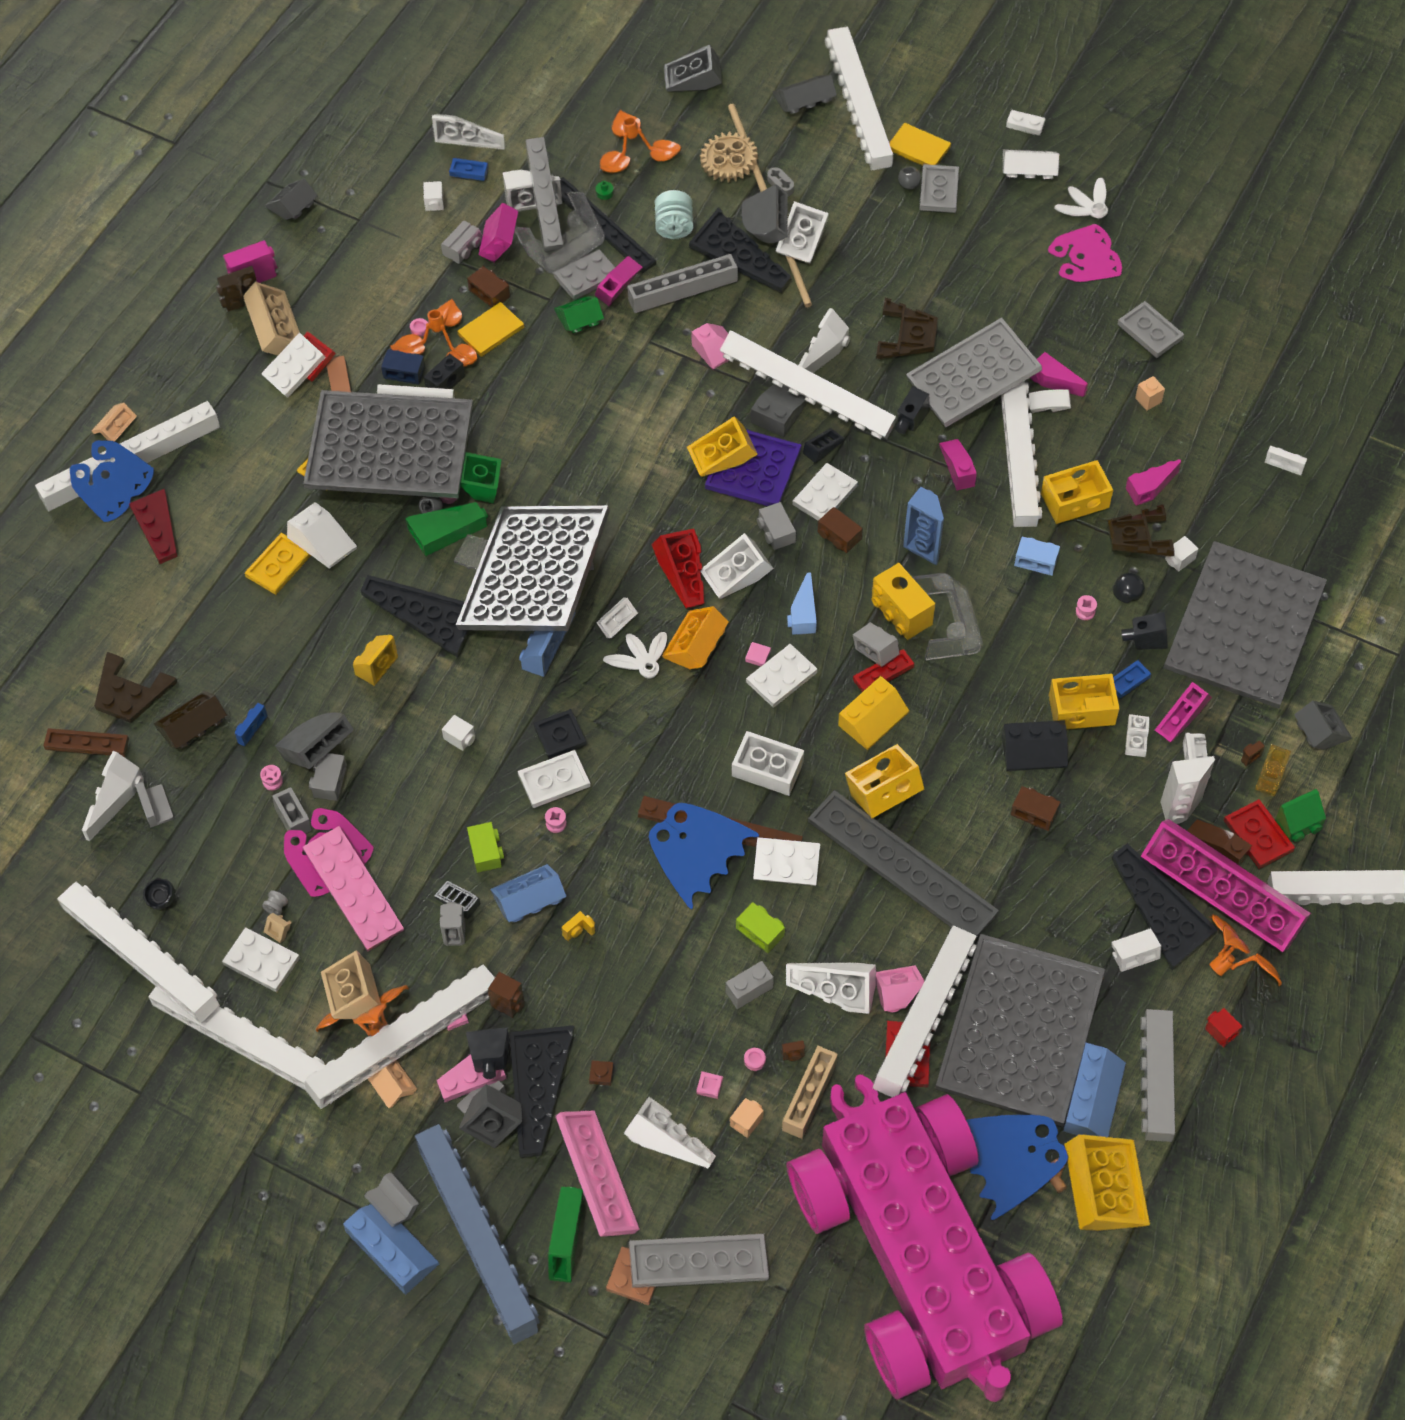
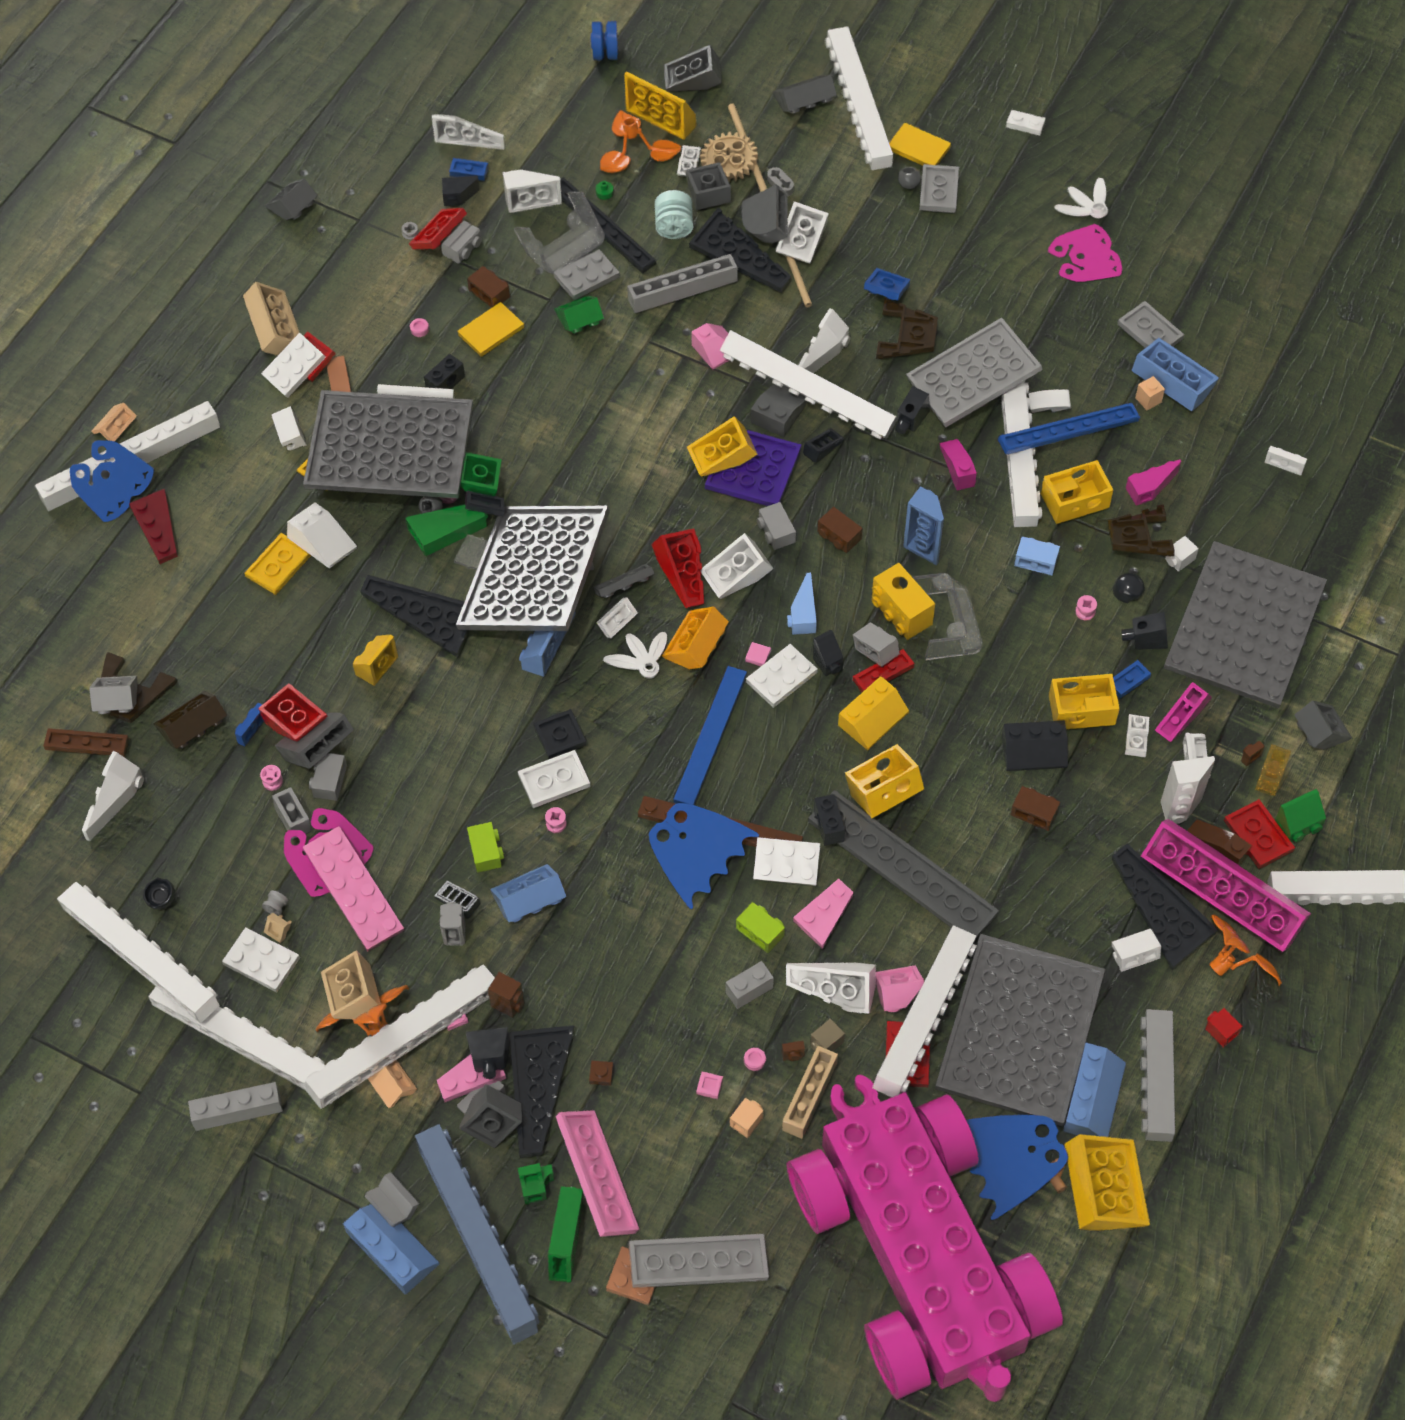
light grey panel [135,782,174,827] -> none
dark brown plate [216,266,257,312] -> none
dark pink brick [223,240,277,283] -> none
dark blue brick [381,349,425,385] -> none
orange plant [390,299,477,366] -> none
white brick [424,181,444,211] -> none
white brick [442,715,475,751] -> none
dark pink brick [479,203,518,263] -> none
light grey brick [525,137,563,252] -> none
yellow bracket [561,911,595,941] -> none
dark pink slope [595,256,642,306] -> none
white wedge [624,1097,716,1168] -> none
white brick [732,731,804,796] -> none
white plate [793,463,858,520] -> none
white slope [1003,150,1059,179] -> none
dark pink slope [1030,352,1088,397] -> none
none -> light grey slope [89,676,138,714]
none -> light grey brick [188,1082,283,1131]
none -> red slope [258,683,328,742]
none -> white hinge [271,406,306,450]
none -> light grey bush [402,222,418,240]
none -> red plate [409,208,467,250]
none -> black slope [442,176,479,206]
none -> black tile [465,491,505,516]
none -> green brick [518,1163,554,1204]
none -> blue wheel [591,21,618,60]
none -> dark grey plate [593,564,654,598]
none -> yellow slope [624,71,696,140]
none -> blue tile [674,666,747,805]
none -> white slope [677,145,701,176]
none -> dark grey slope [685,162,731,210]
none -> bright pink wing [793,879,853,949]
none -> dark tan brick [810,1019,845,1052]
none -> black slope [813,630,843,676]
none -> black brick [814,794,845,846]
none -> blue plate [864,268,911,301]
none -> blue tile [998,403,1140,455]
none -> medium blue slope [1132,338,1219,411]

